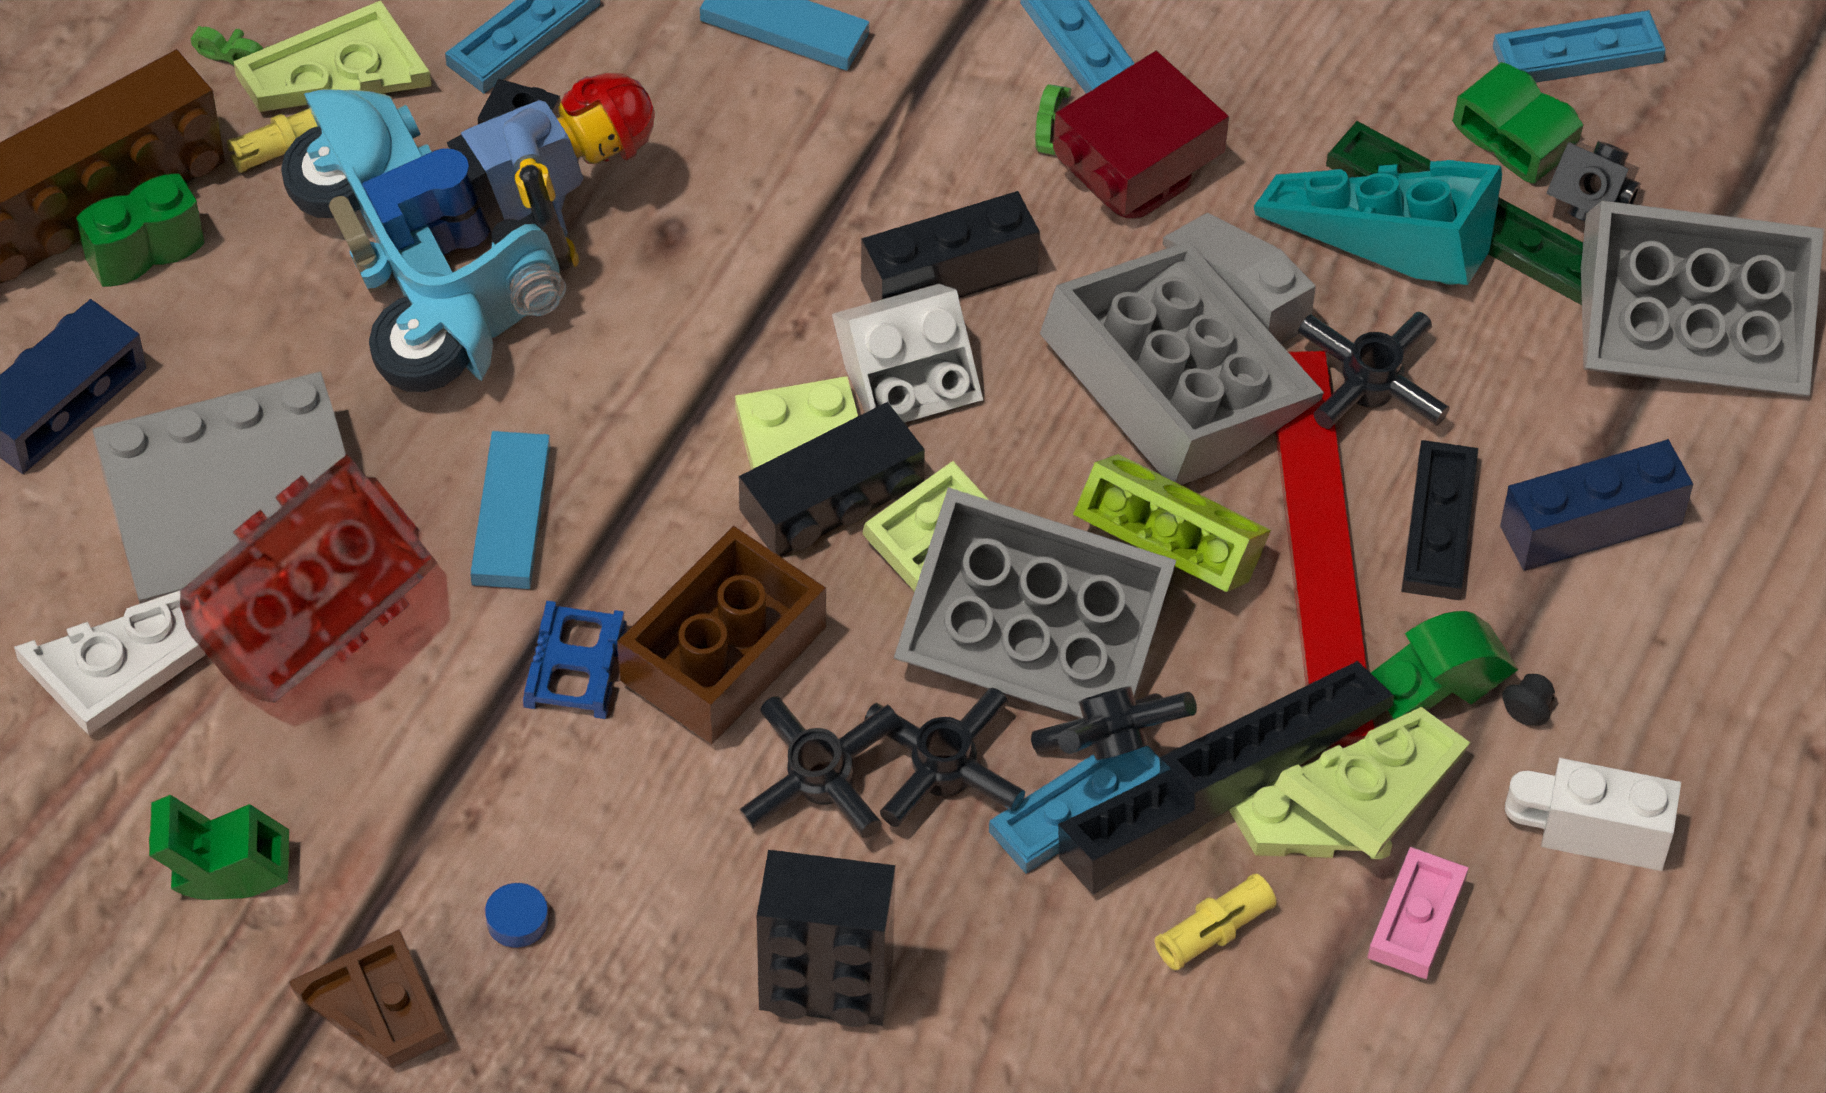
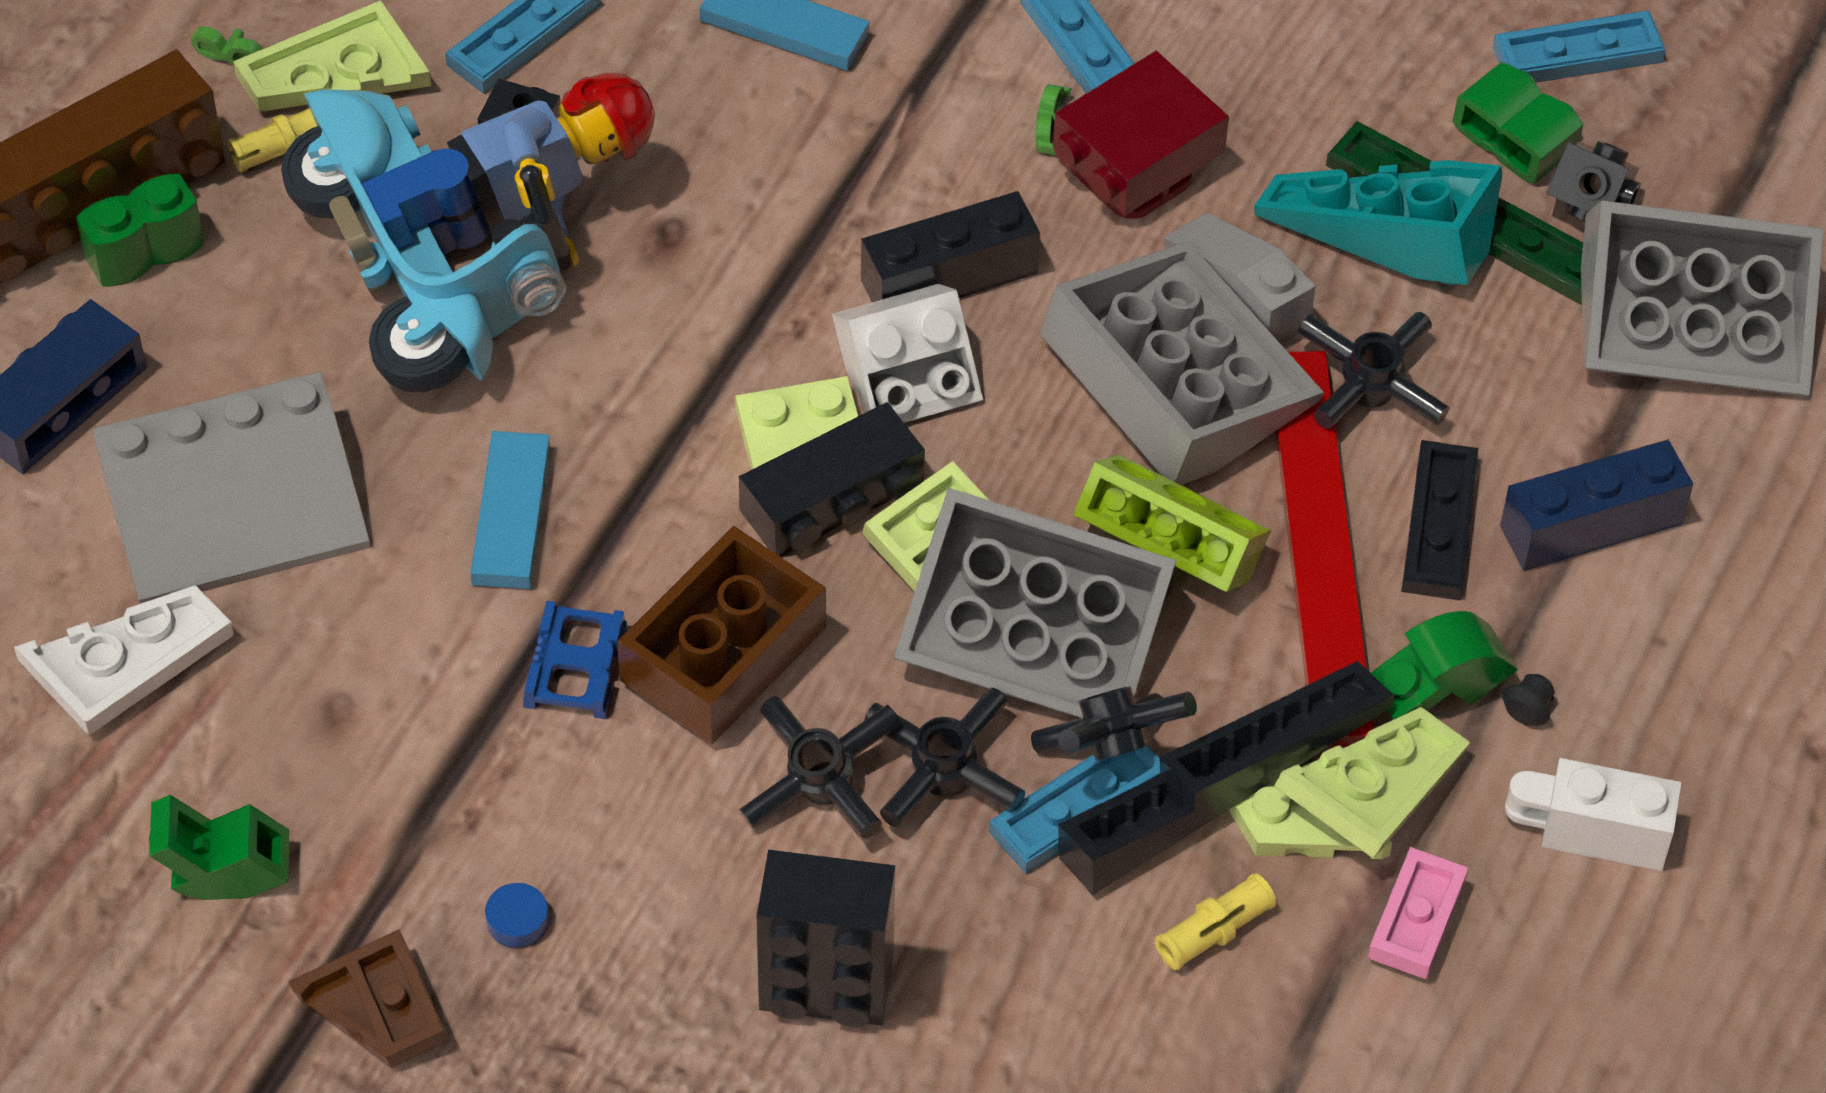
clear red slope [180,454,438,703] -> none

